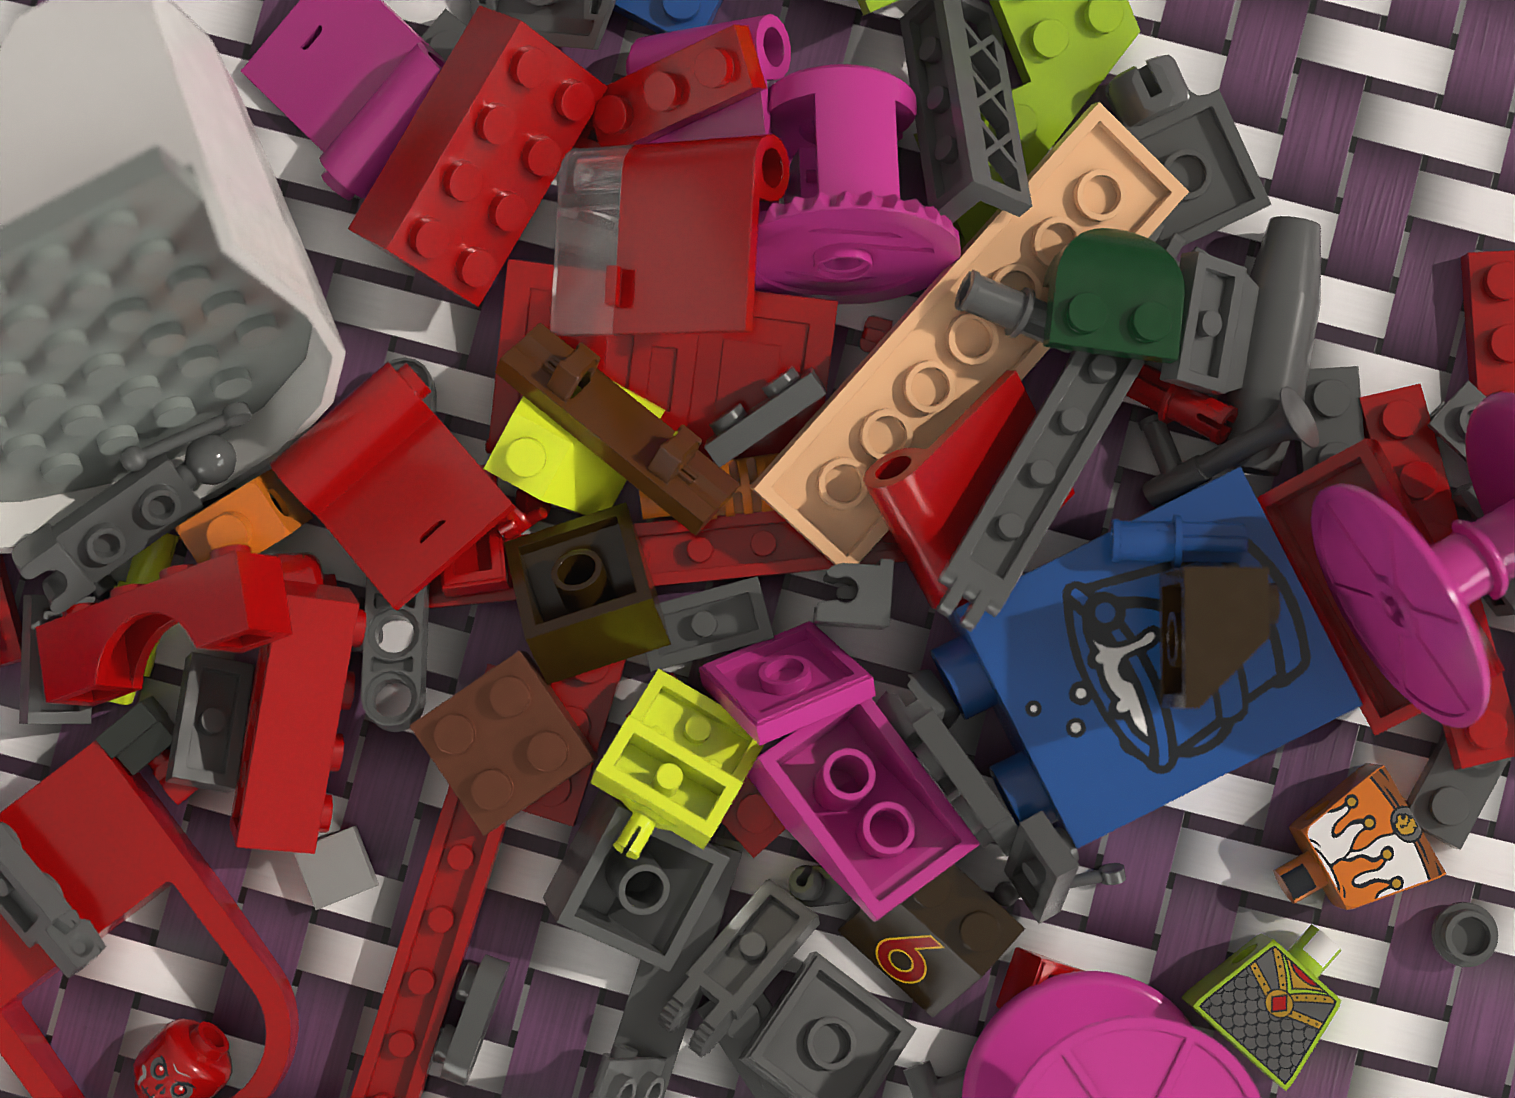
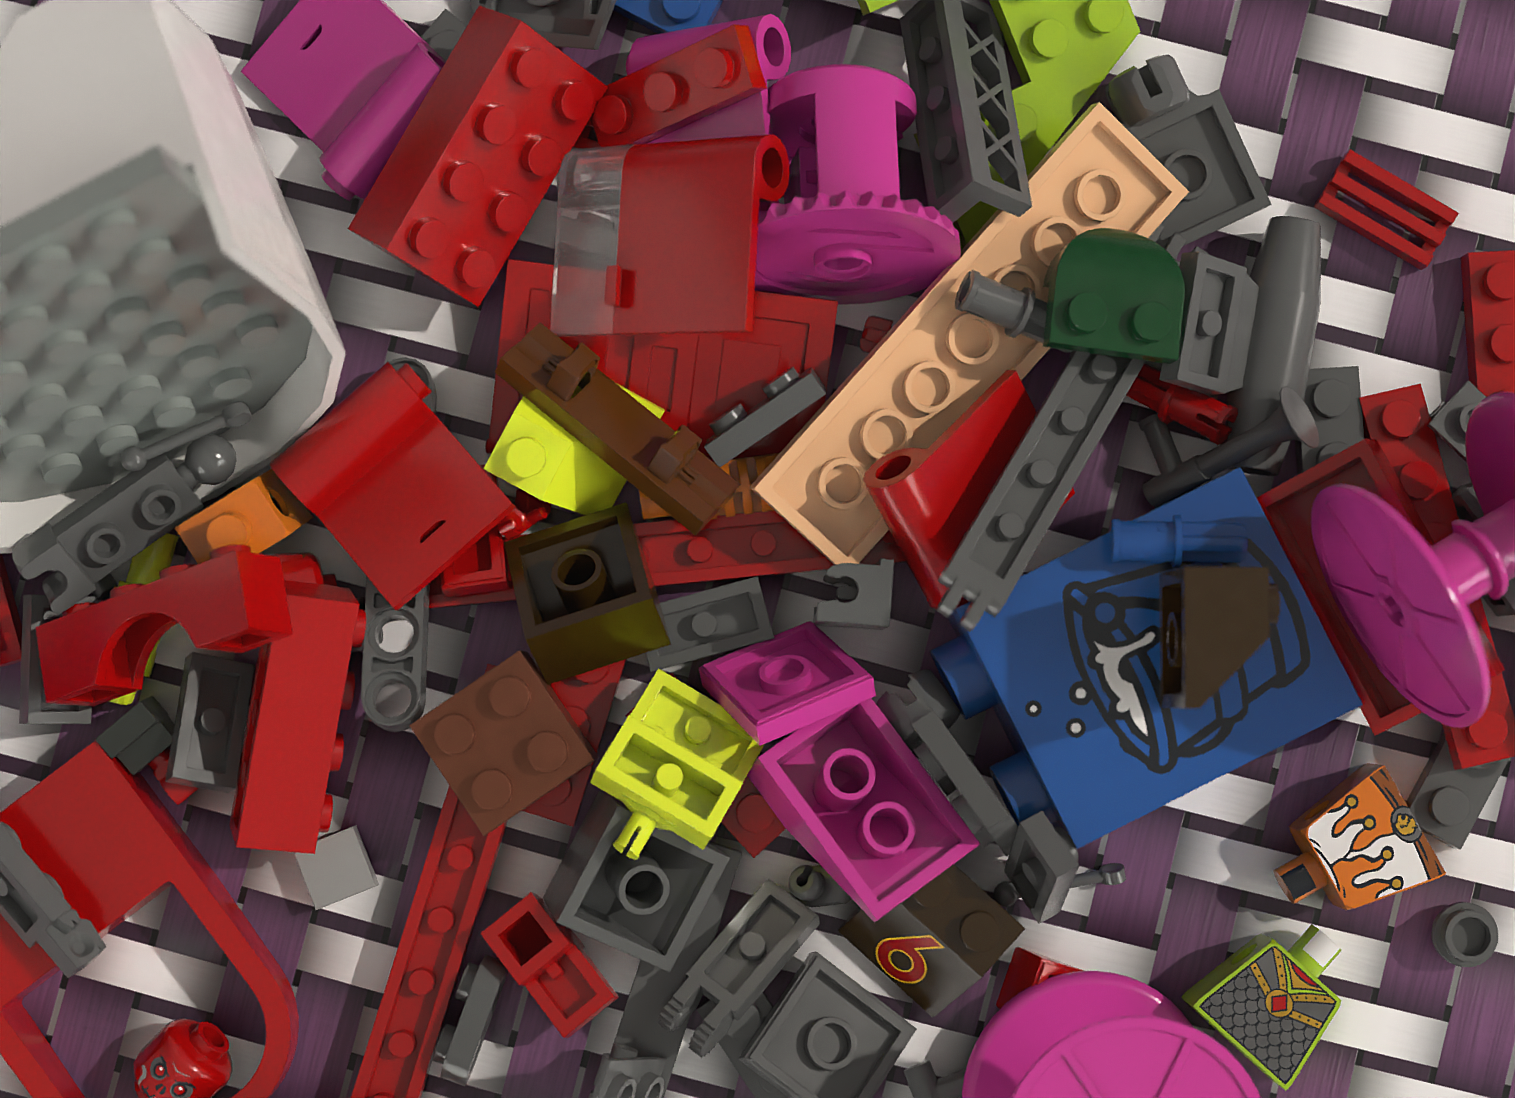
none -> red brick [480,892,619,1038]
none -> red tile [1313,149,1459,270]

